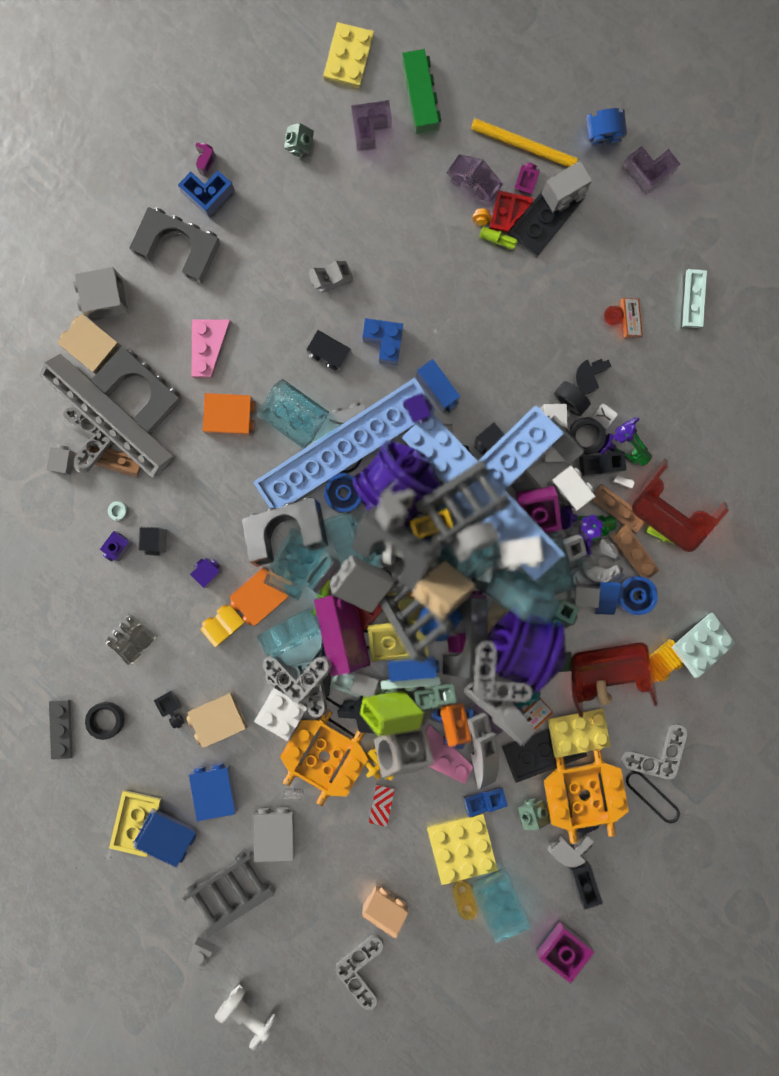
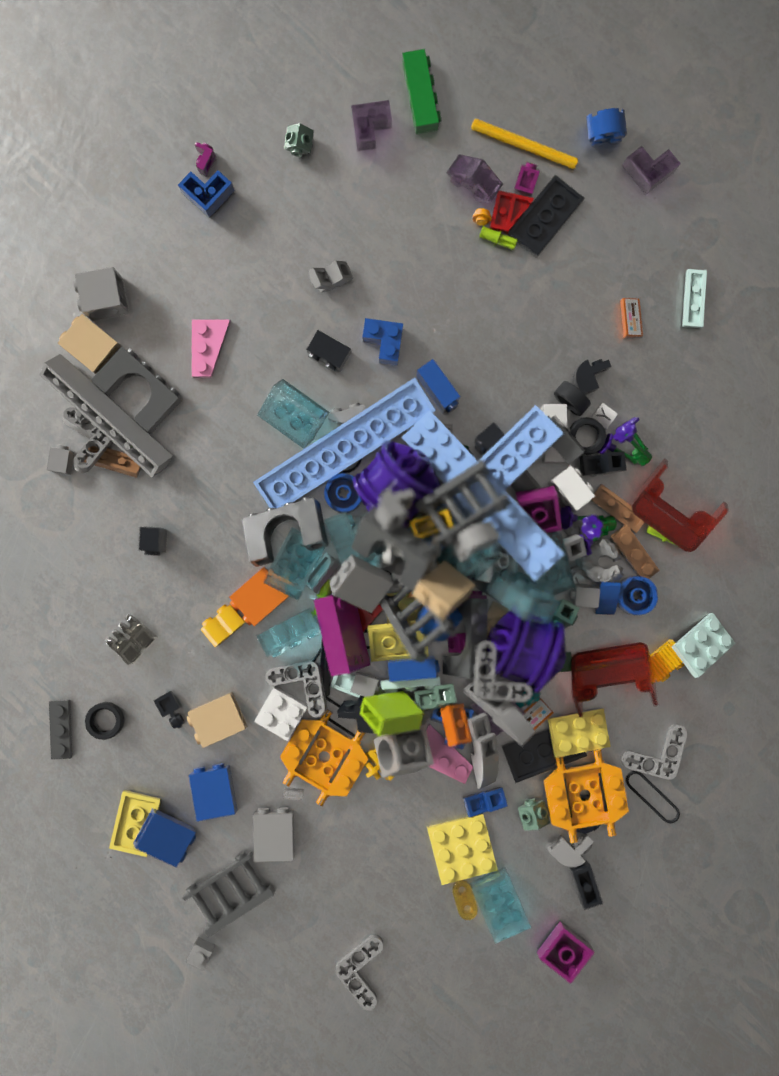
dark purple brick [100,531,133,562] -> none
light aqua tile [108,501,128,521] -> none
dark grey arch [129,207,221,284] -> none
dark purple brick [190,558,222,588] -> none
orange brick [203,393,256,436] -> none
white piece [215,985,279,1051] -> none
light grey beam [263,656,332,702] -> none
light yellow plate [323,22,374,88] -> none
light nougat slope [362,886,408,938] -> none
tile [368,784,395,827] -> none
dark purple brick [404,393,433,424] -> none
white brick [500,537,544,570] -> none
light grey brick [541,161,592,213] -> none
tan arm [596,680,612,705] -> none
clear red tile [604,305,624,325] -> none
white tile [611,475,635,490] -> none

